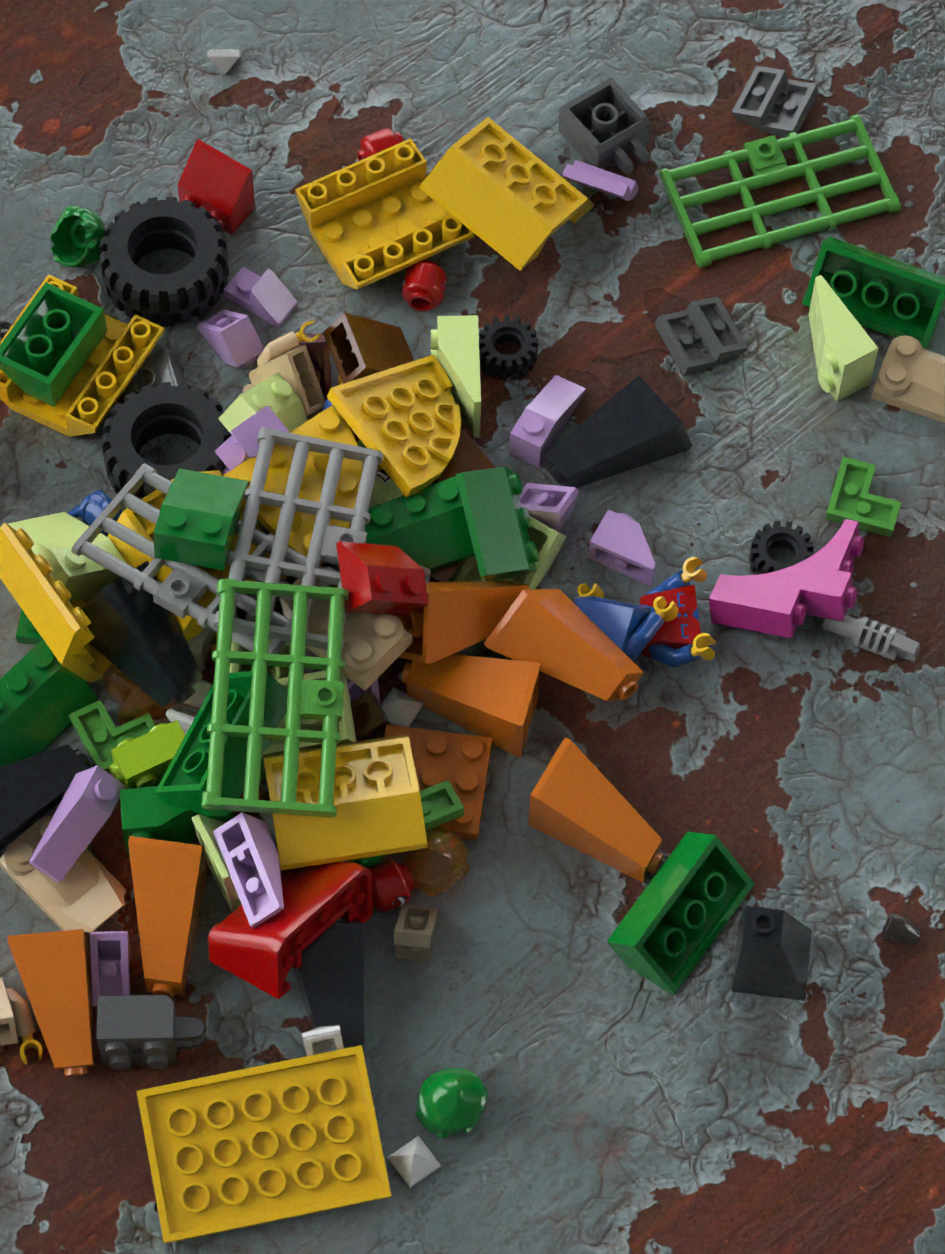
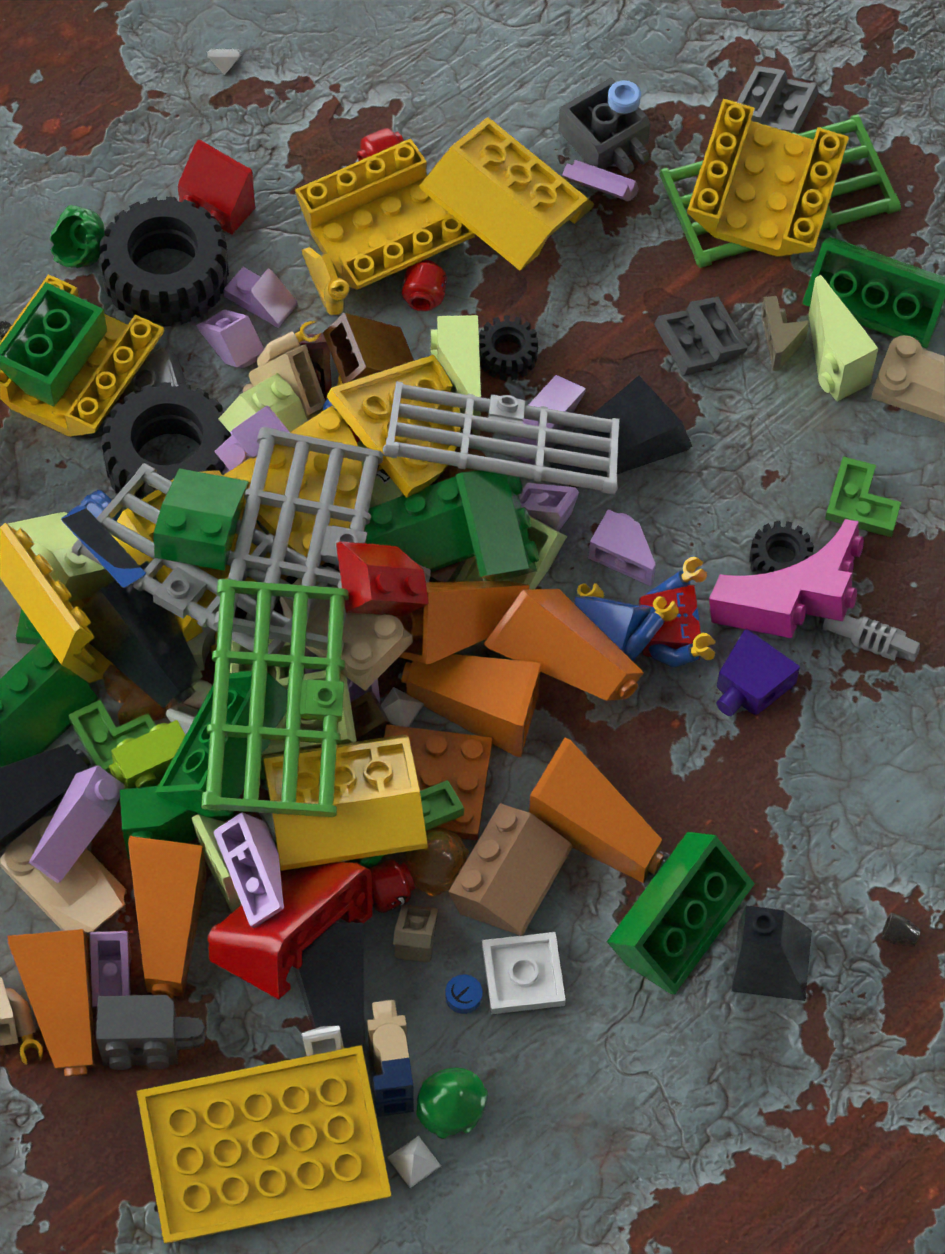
none -> black sticker [61,506,146,588]
none -> yellow arm [302,247,349,315]
none -> hips [367,1000,414,1117]
none -> light grey door [383,381,619,495]
none -> blue tile [445,974,482,1014]
none -> medium nougat slope [448,803,573,936]
none -> white plate [482,932,566,1014]
none -> light blue tile [608,81,641,114]
none -> yellow slope [687,98,849,257]
none -> dark purple torso [716,628,800,717]
none -> dark tan slope [761,296,809,371]

